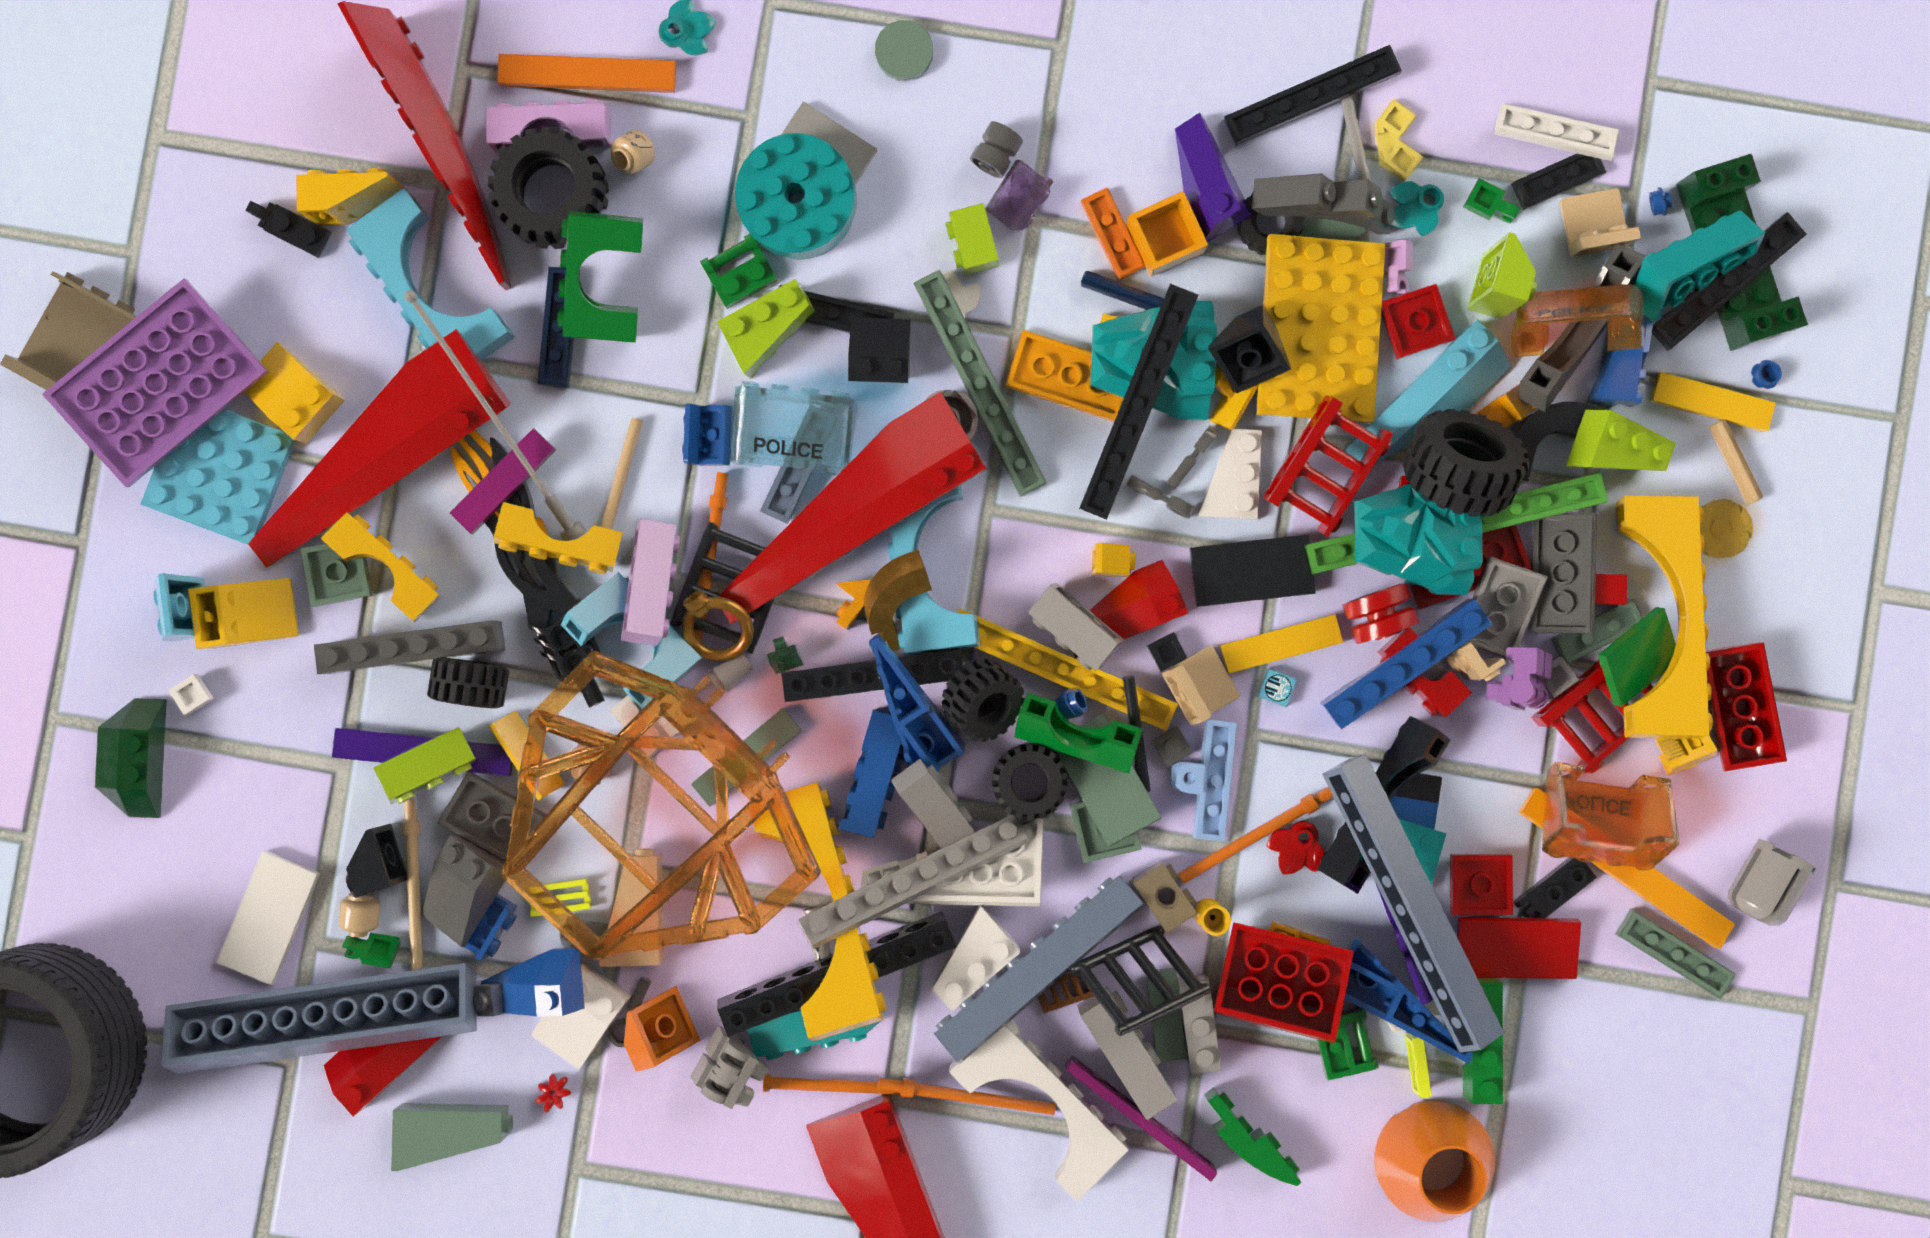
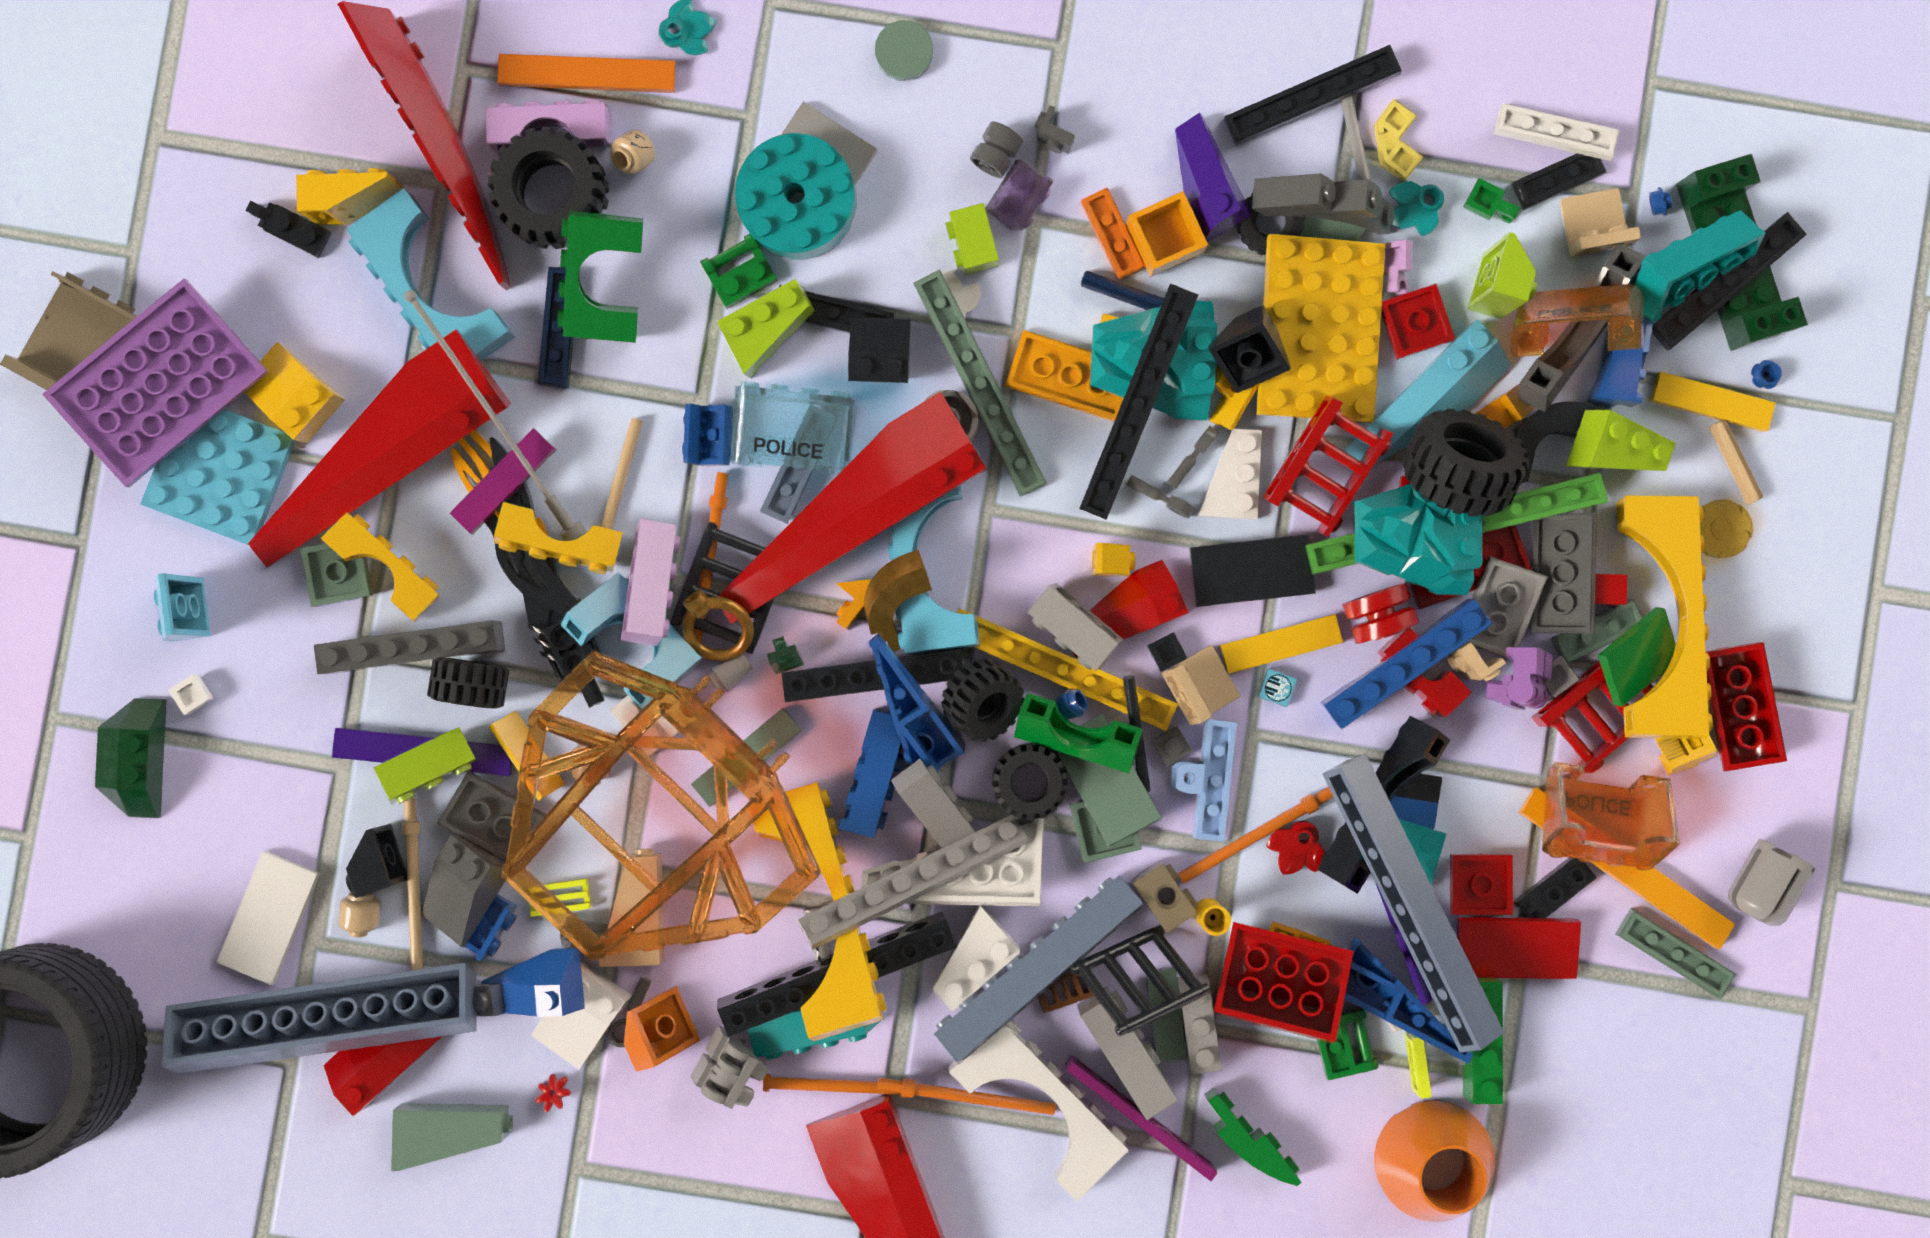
yellow slope [188,578,299,649] -> none
green plate [342,932,401,969] -> none
none -> dark grey bracket [1034,105,1075,154]

